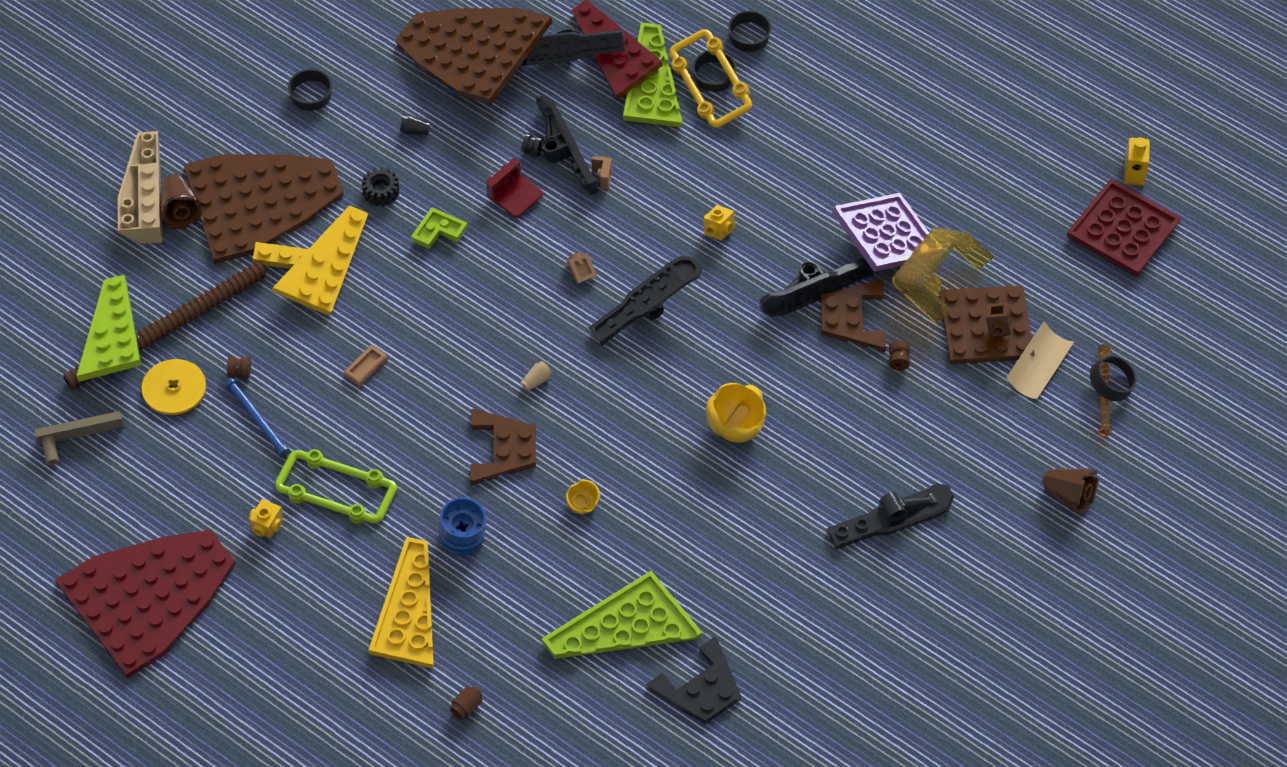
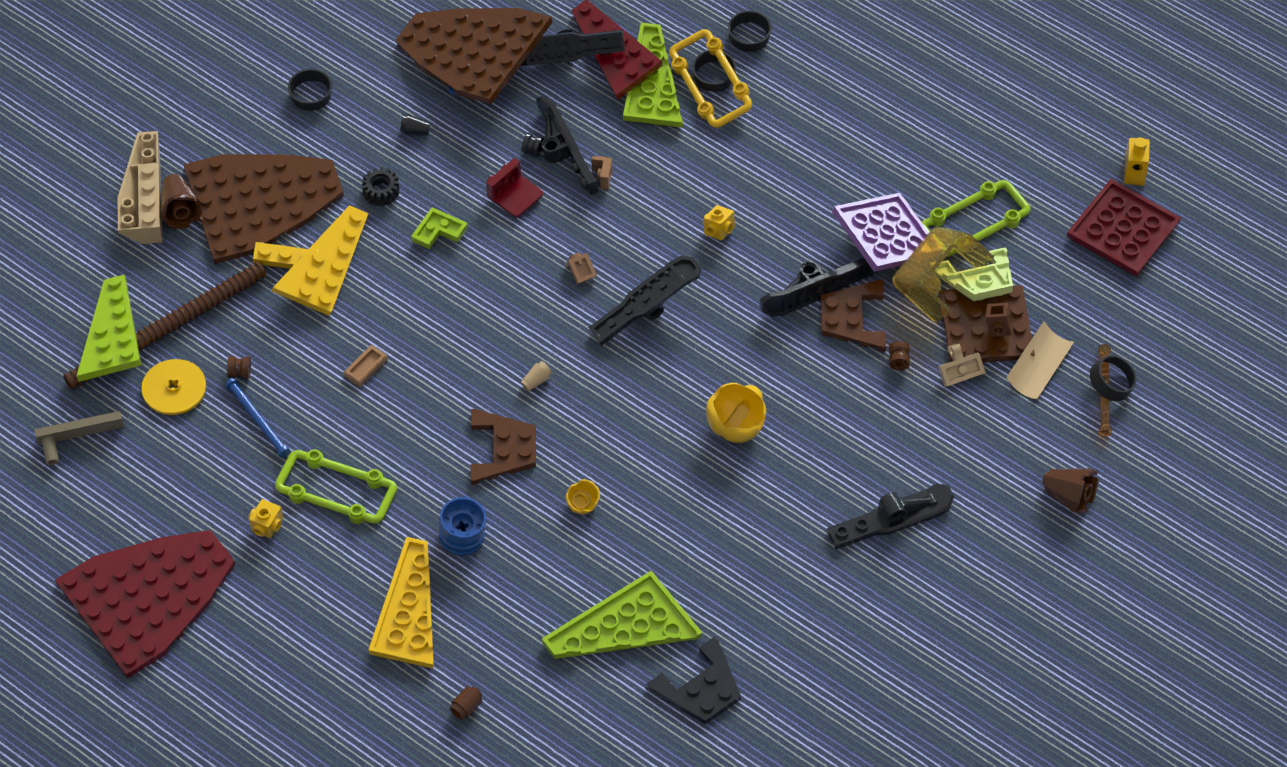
none -> lime bar [922,180,1031,257]
none -> yellowish green wing [930,247,1013,301]
none -> tan plate [938,344,985,386]

